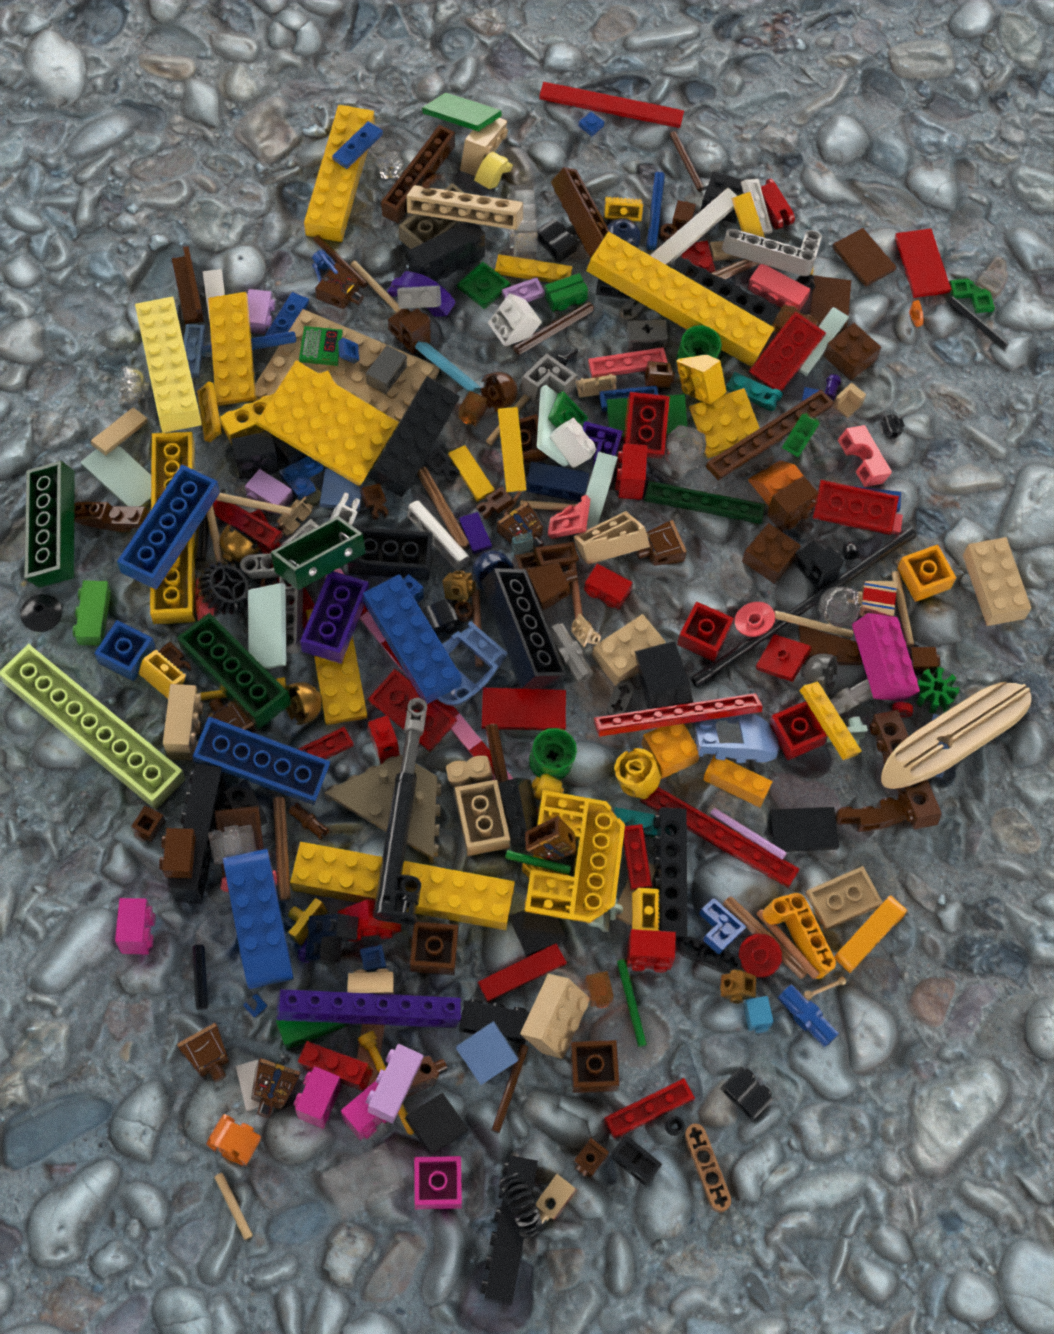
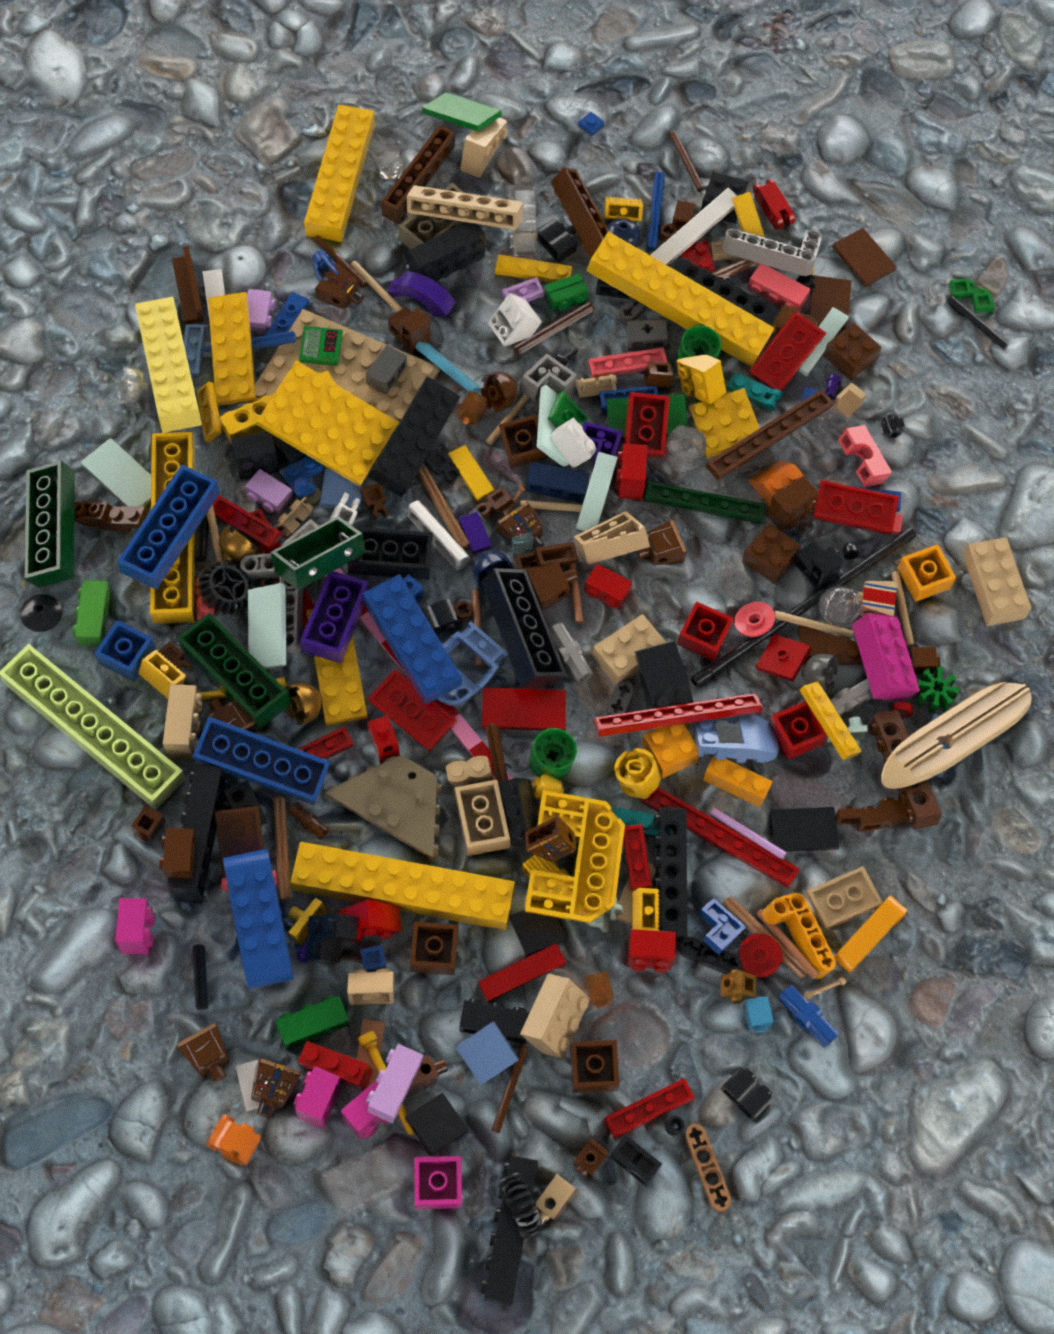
tan tile [91,408,148,456] -> none
clear brick [208,825,257,865] -> none
tan bar [214,1173,253,1240] -> none
tan bar [216,493,293,516] -> none
blue sticker [243,994,267,1017] -> none
dark purple brick [276,989,461,1028] -> none
blue plate [332,121,383,169] -> none
blue plate [338,338,359,364] -> none
black piece [373,698,427,925] -> none
light grey brick [397,285,441,309] -> none
reddish brown bar [422,173,441,189] -> none
pearl gold brick [442,571,476,602] -> none
green tile [457,261,511,309] -> none
light yellow brick [474,151,513,189] -> none
yellow slope [498,407,526,492] -> none
green bar [505,850,571,875] -> none
red tile [539,81,684,128] -> none
coral wing [548,495,591,539] -> none
tan hinge [571,613,601,647] -> none
green bar [617,959,647,1047] -> none
white tile [741,179,773,235] -> none
green hinge [781,413,820,458] -> none
red tile [895,228,951,298] -> none
orange tile [909,300,923,327] -> none

